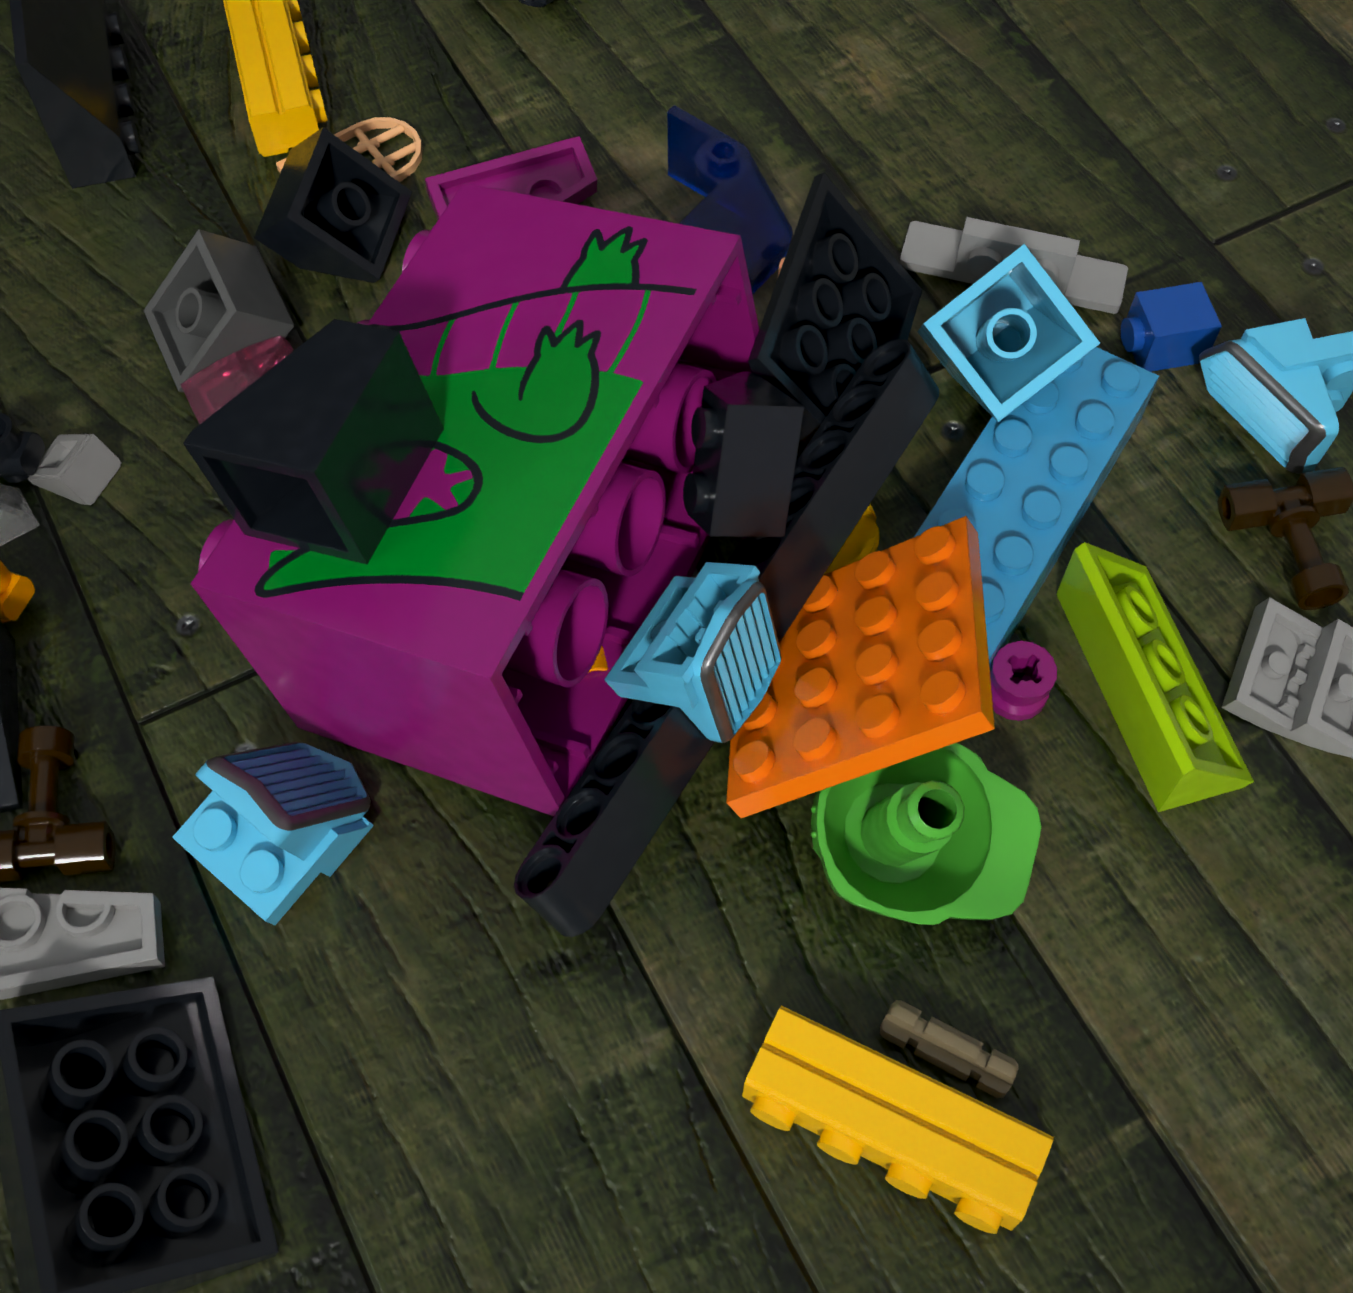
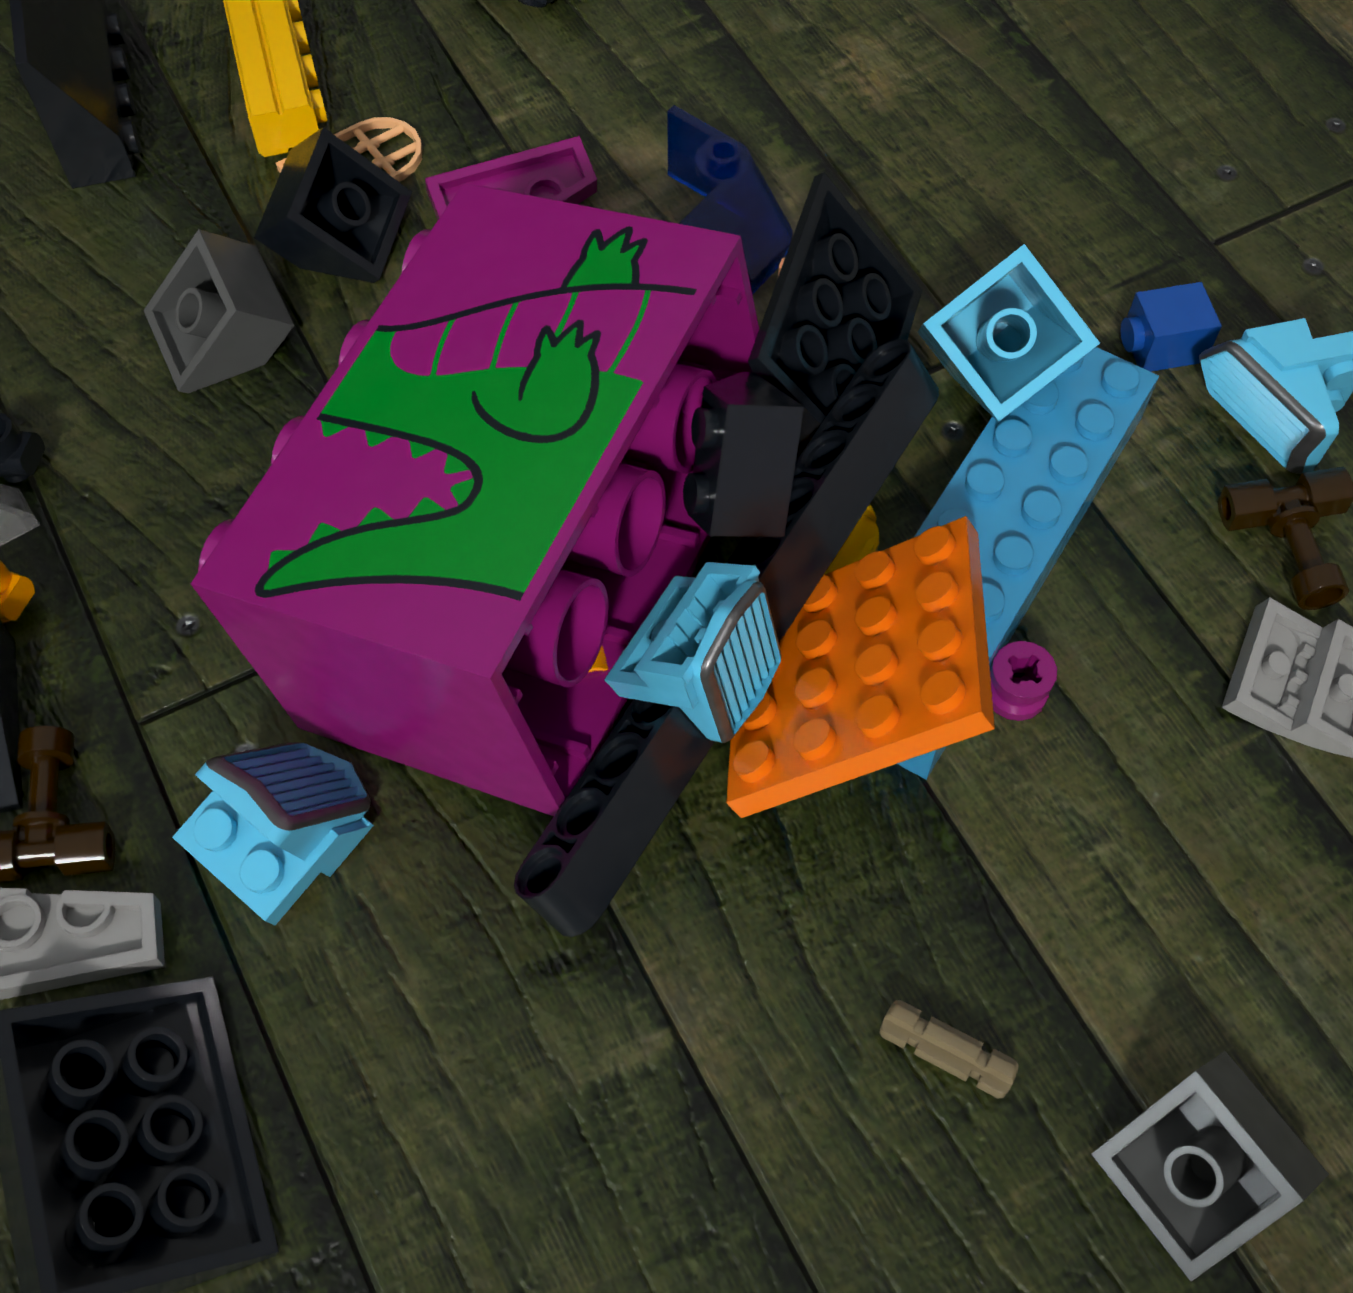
light grey slope [27,434,121,505] -> none
clear pink slope [180,335,293,424] -> none
black slope [183,319,444,564] -> none
yellow brick [742,1005,1054,1234] -> none
bright green piece [811,743,1041,925] -> none
light grey bracket [899,217,1128,314] -> none
lime slope [1056,542,1254,812] -> none
none -> dark grey slope [1092,1051,1329,1282]

